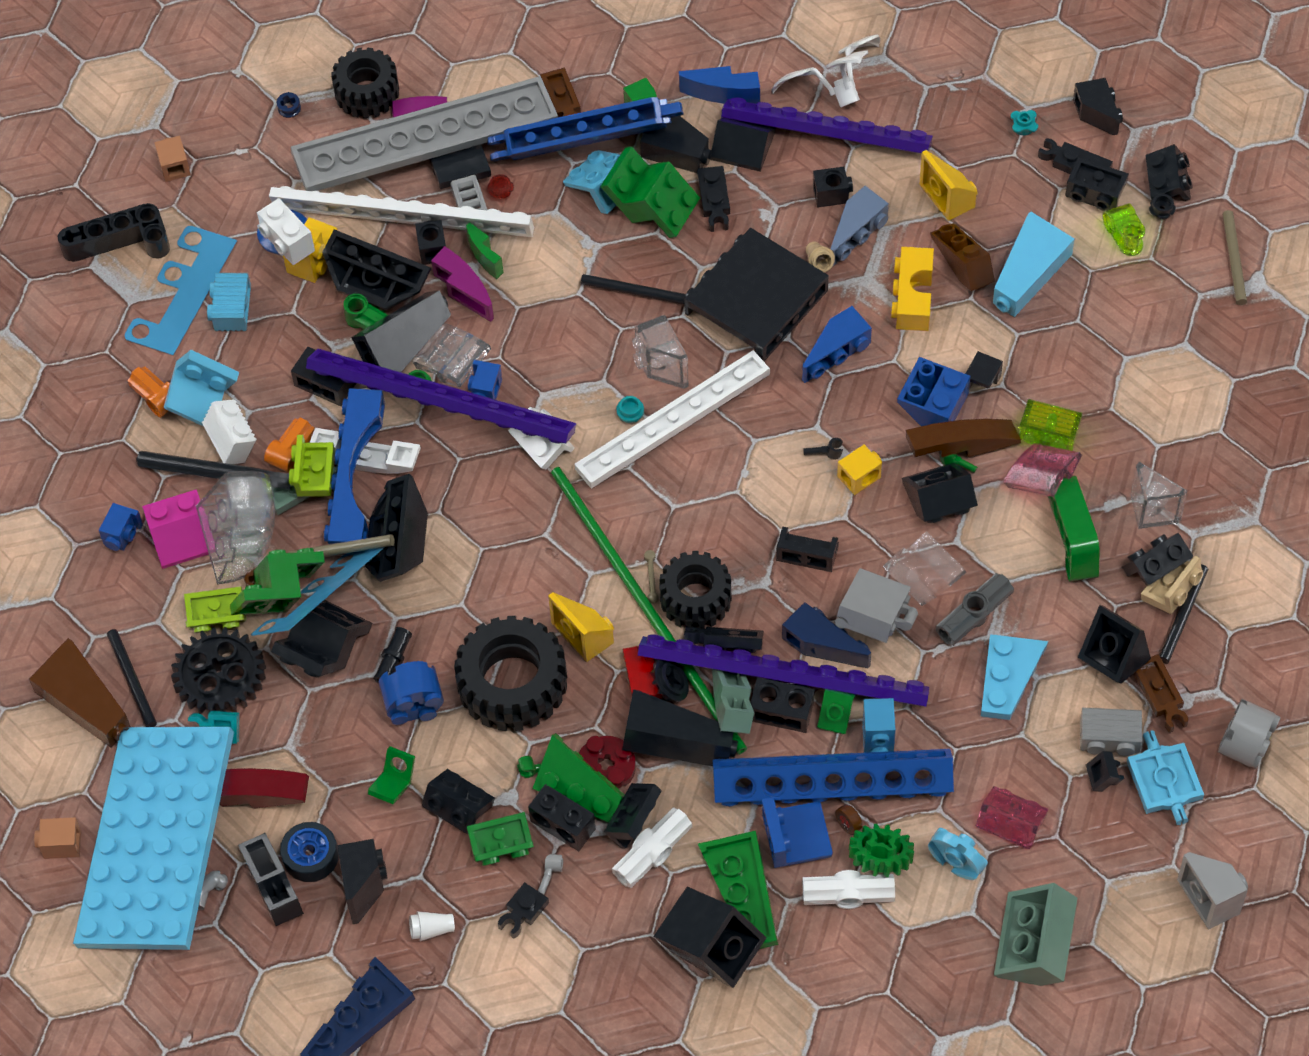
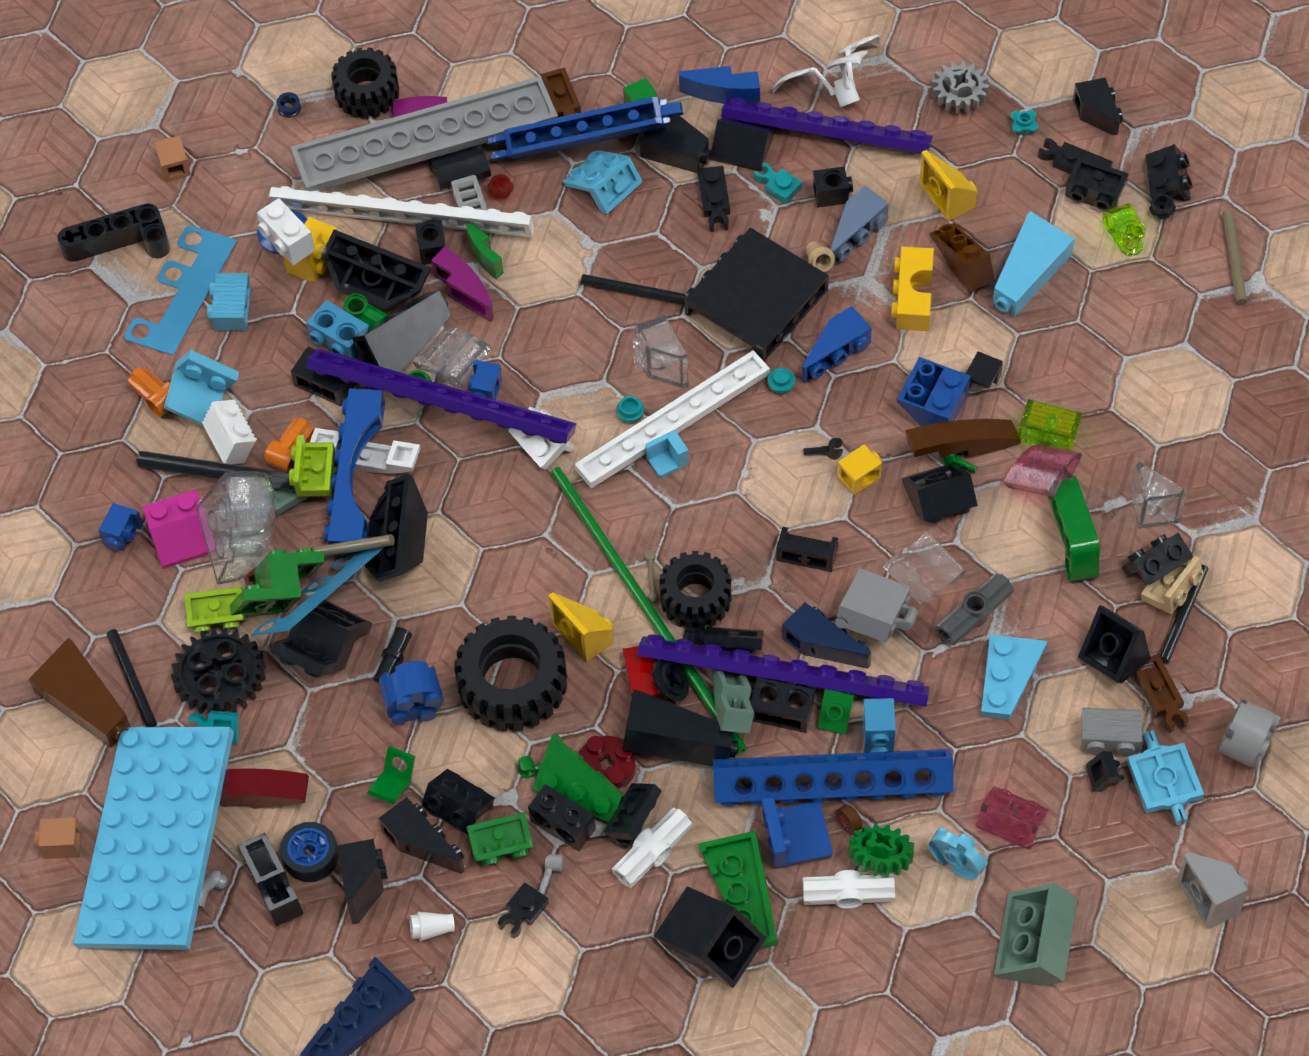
green bracket [600,147,700,238] -> none
none -> dark azure brick [306,300,369,359]
none -> black slope [378,797,465,874]
none -> medium azure panel [645,429,689,478]
none -> teal plate [753,162,802,205]
none -> teal plate [767,368,795,395]
none -> light grey gear [932,61,989,113]

